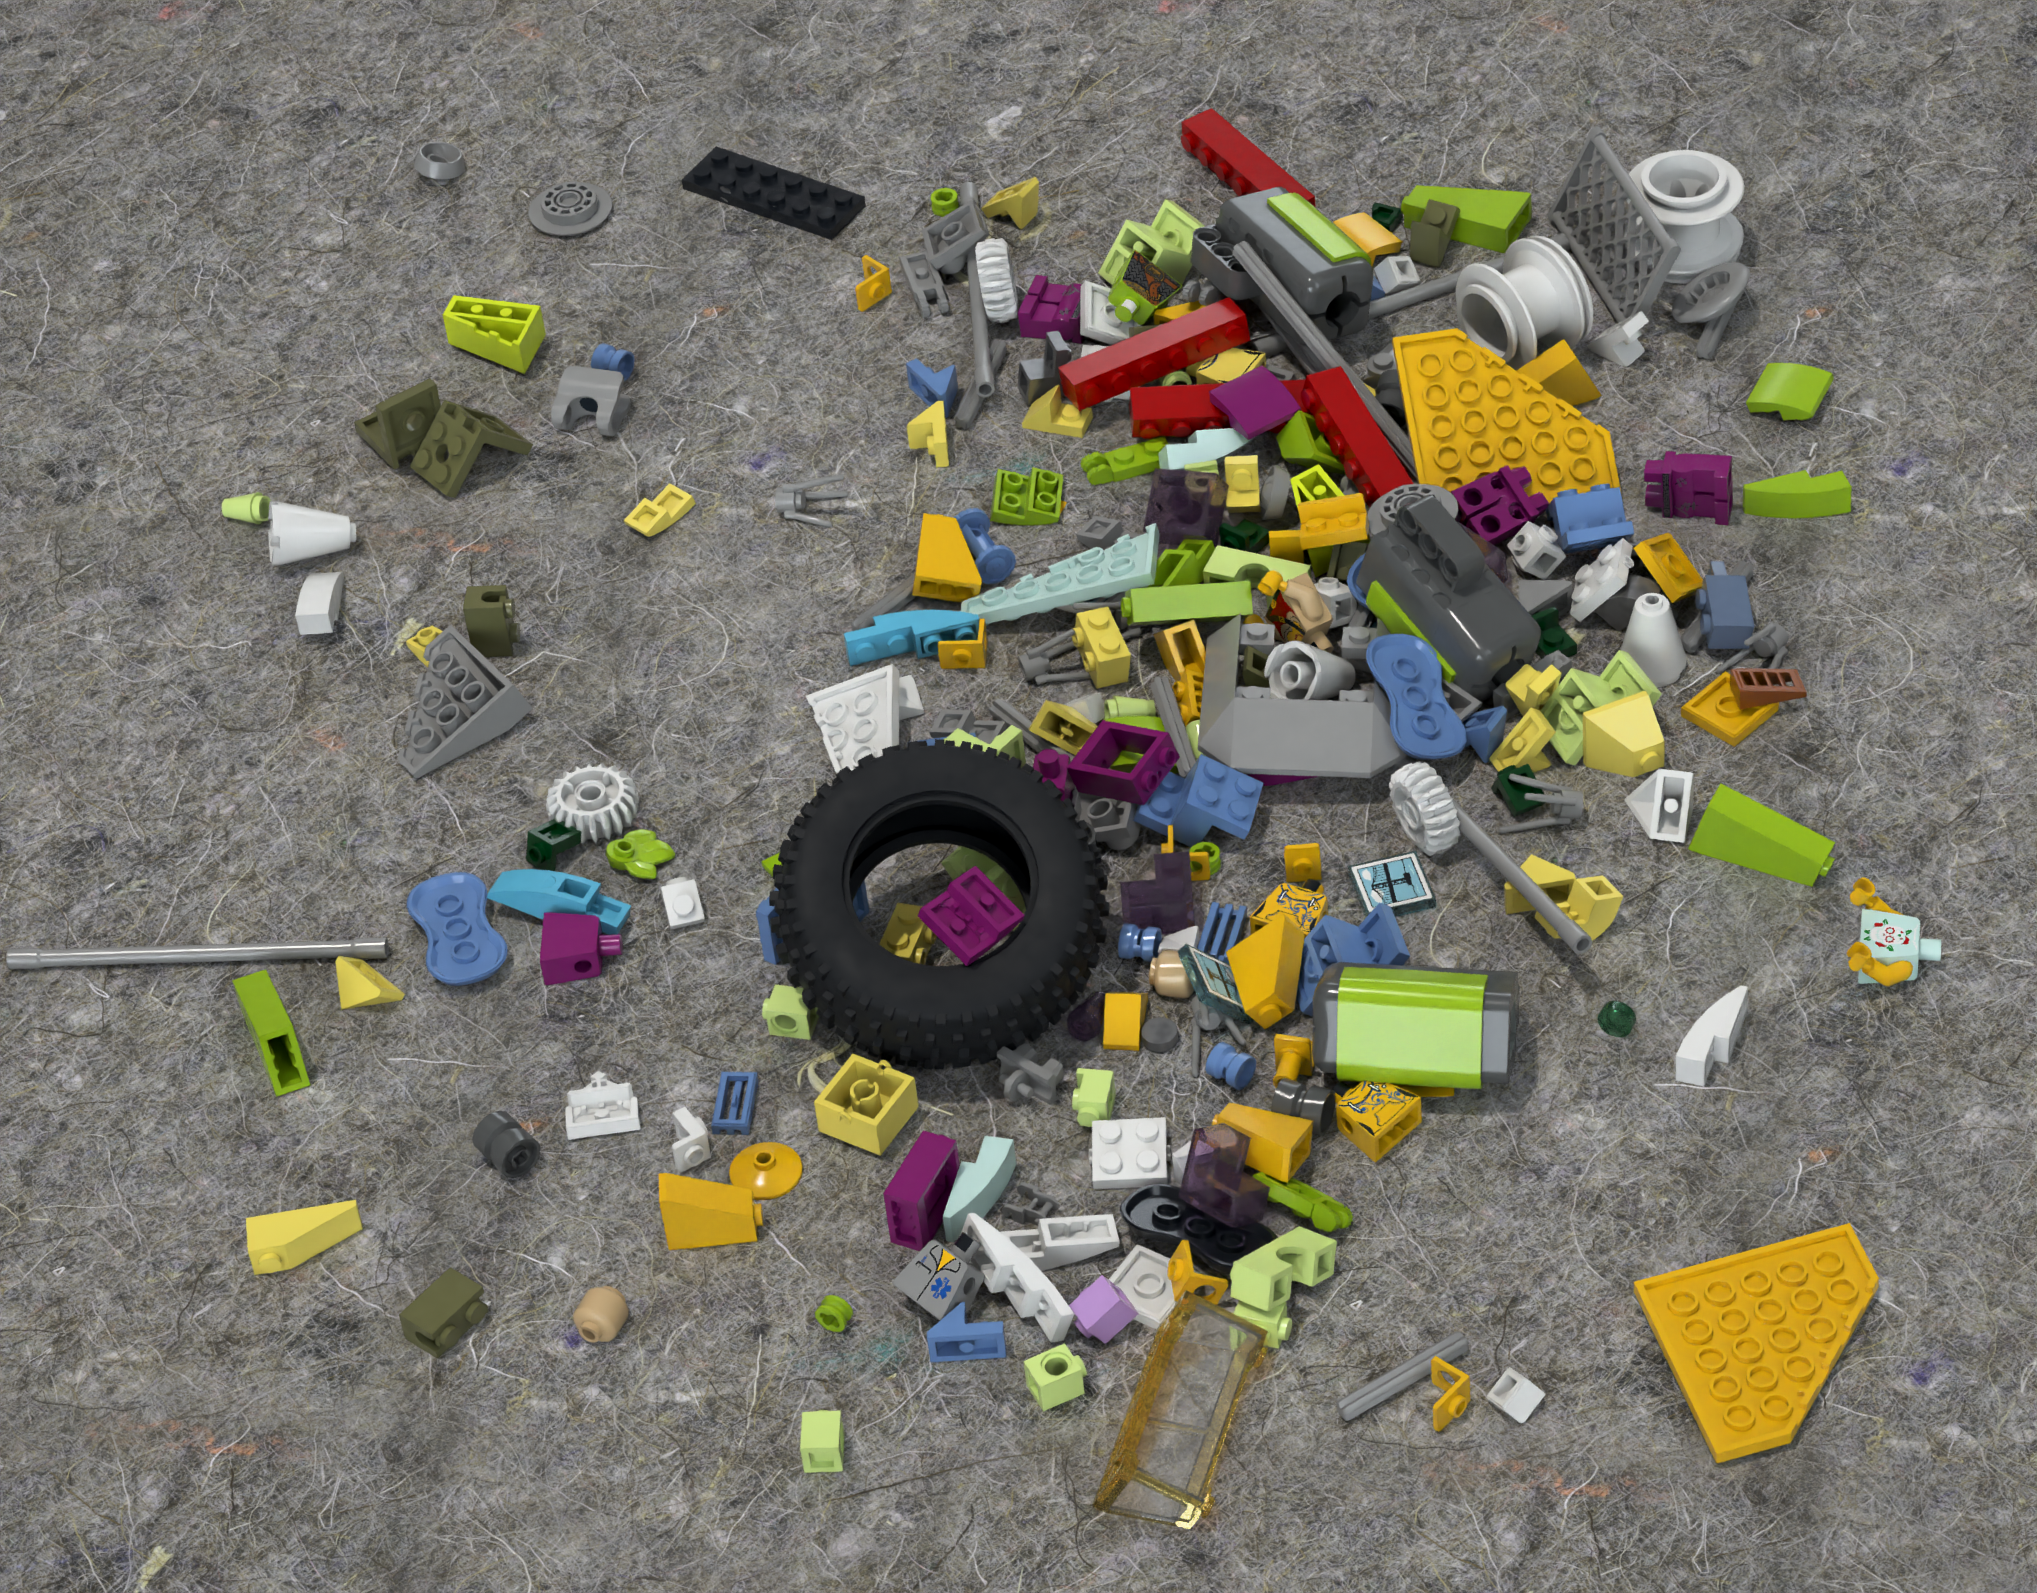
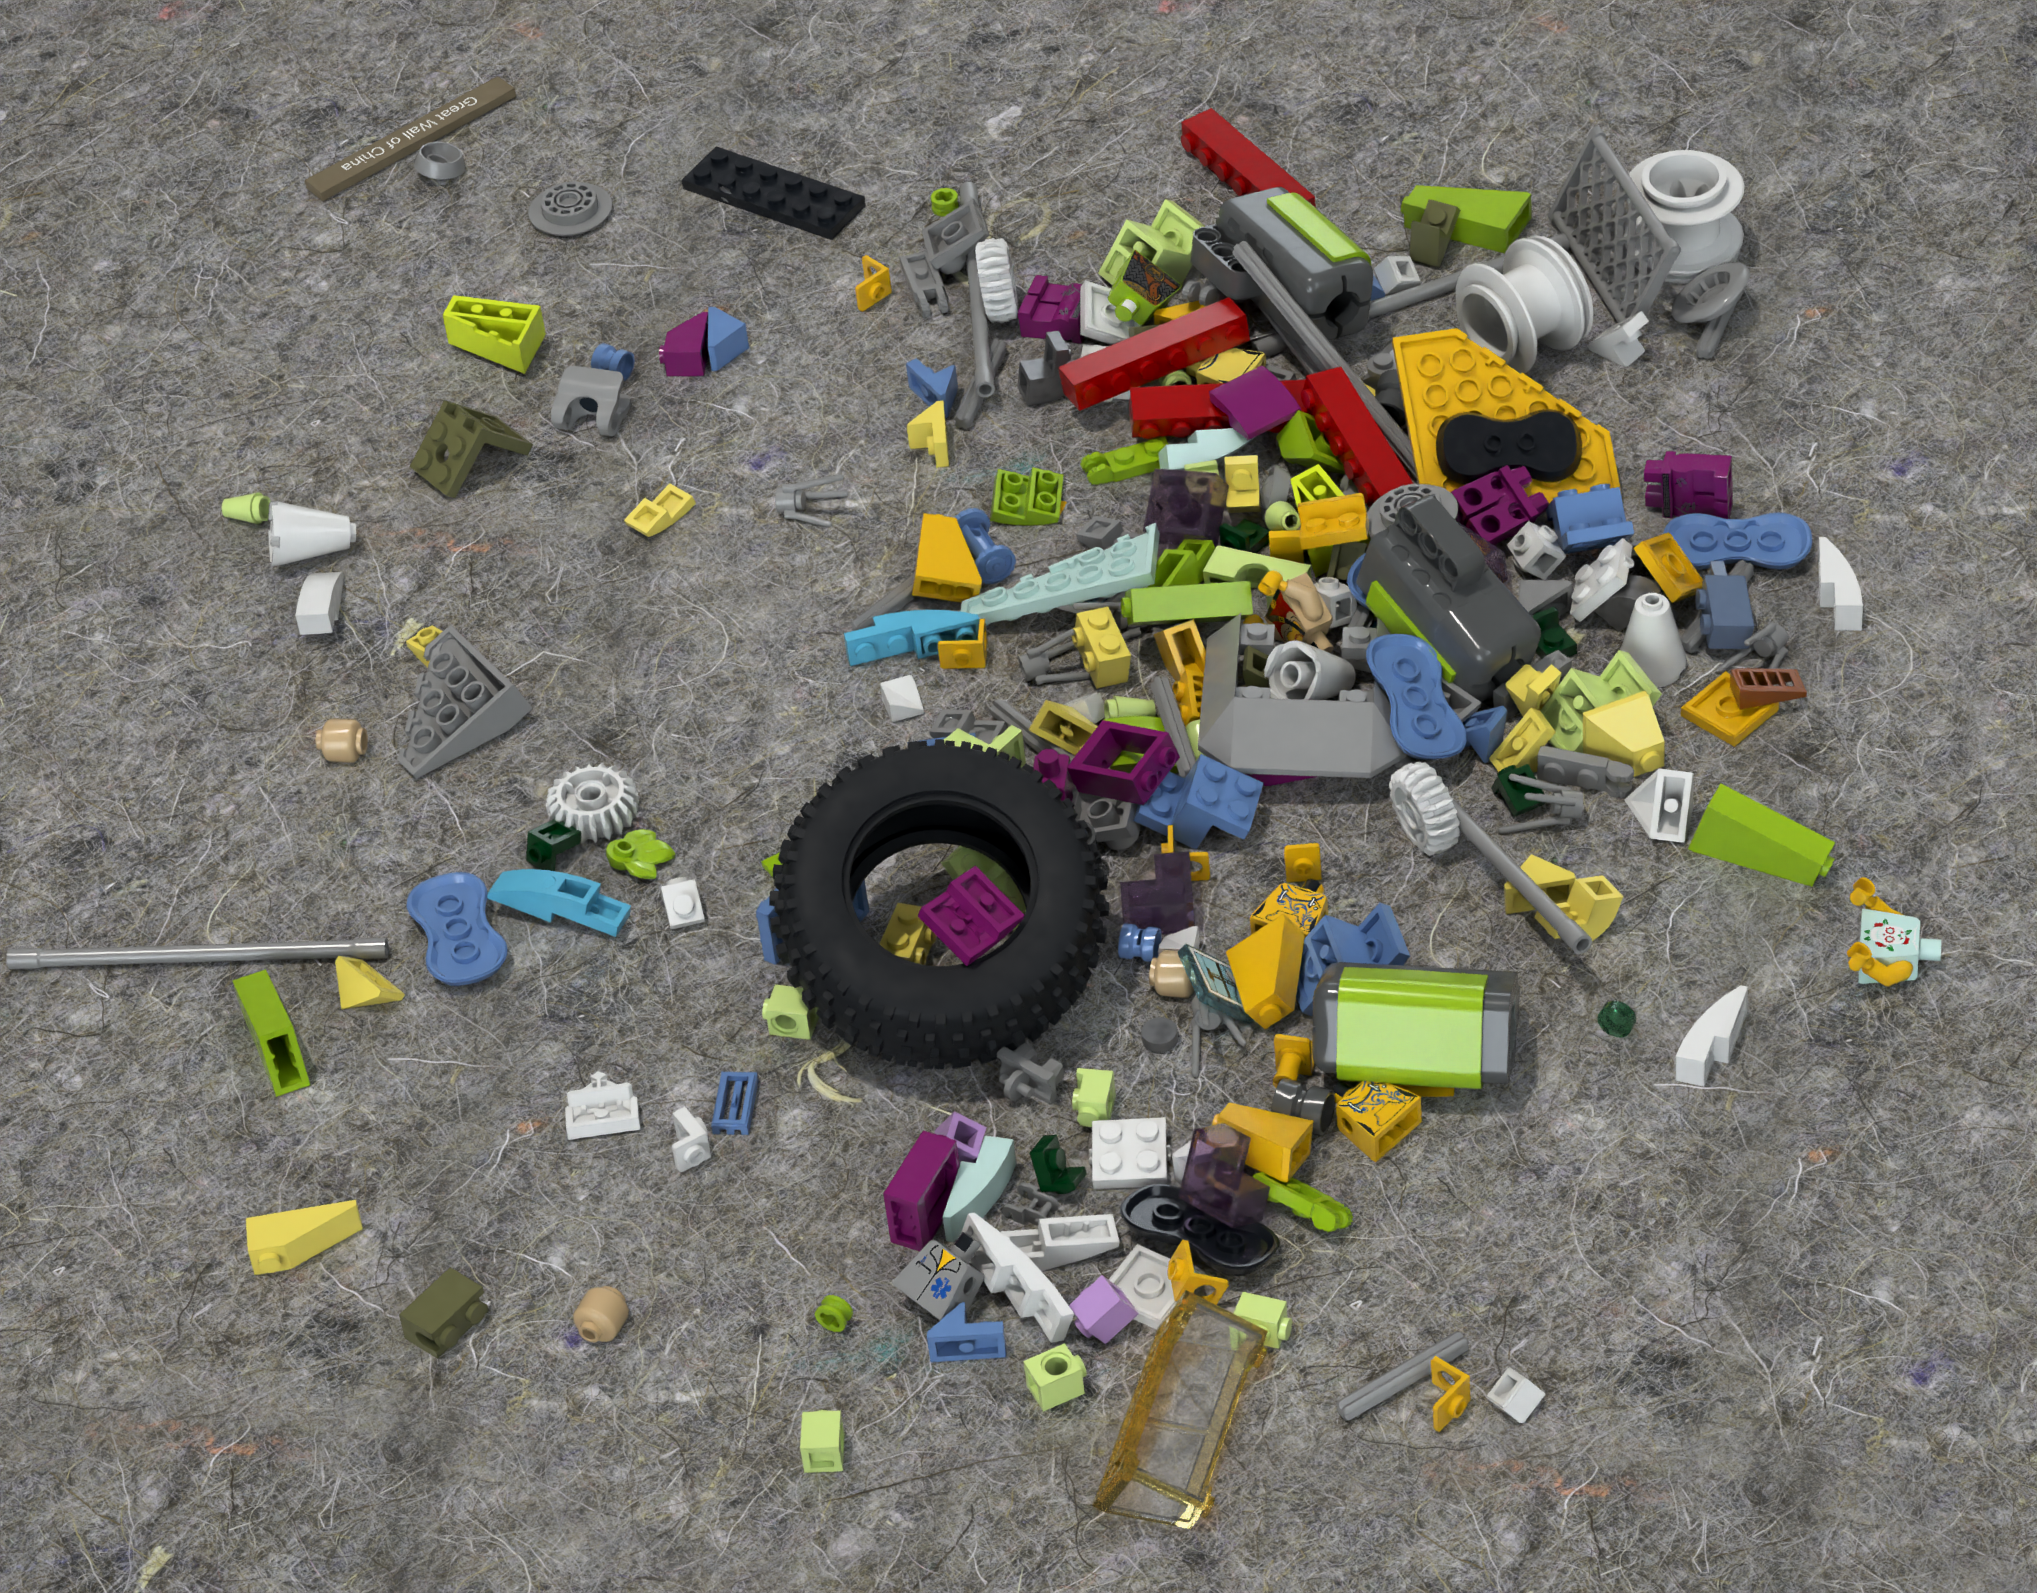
olive bracket [354,378,441,469] -> none
olive brick [463,585,520,657] -> none
dark grey wheel [472,1111,541,1178] -> none
magenta torso [540,912,623,985] -> none
yellow slope [658,1173,764,1250] -> none
yellow dish [729,1142,803,1200] -> none
white wing [806,664,899,774] -> none
light yellow brick [814,1053,919,1156] -> none
light yellow slope [981,177,1039,229] -> none
light yellow slope [1022,385,1093,438] -> none
clear purple cone [1067,991,1105,1041] -> none
yellow slope [1103,992,1148,1051] -> none
lime bush [1189,842,1221,875] -> none
medium blue tile [1197,902,1247,965] -> none
medium blue wheel [1205,1042,1256,1090] -> none
yellowish green arch [1230,1226,1337,1312] -> none
yellow slope [1333,212,1403,266] -> none
tile [1348,851,1436,917] -> none
dark green tile [1372,202,1403,233] -> none
yellow slope [1516,339,1602,406] -> none
yellow plate [1634,1223,1879,1464] -> none
lime slope [1743,470,1852,518] -> none
lime slope [1746,363,1834,421] -> none
none -> dark tan tile [305,76,516,201]
none -> tan head [316,718,368,763]
none -> magenta slope [659,312,709,376]
none -> medium blue slope [708,307,749,371]
none -> lavender brick [934,1111,987,1164]
none -> dark green bracket [1030,1135,1087,1194]
none -> yellowish green cone [1265,501,1301,531]
none -> black plate [1436,409,1582,485]
none -> light grey hinge [1537,746,1634,799]
none -> medium blue plate [1663,513,1812,570]
none -> white slope [1818,537,1863,631]

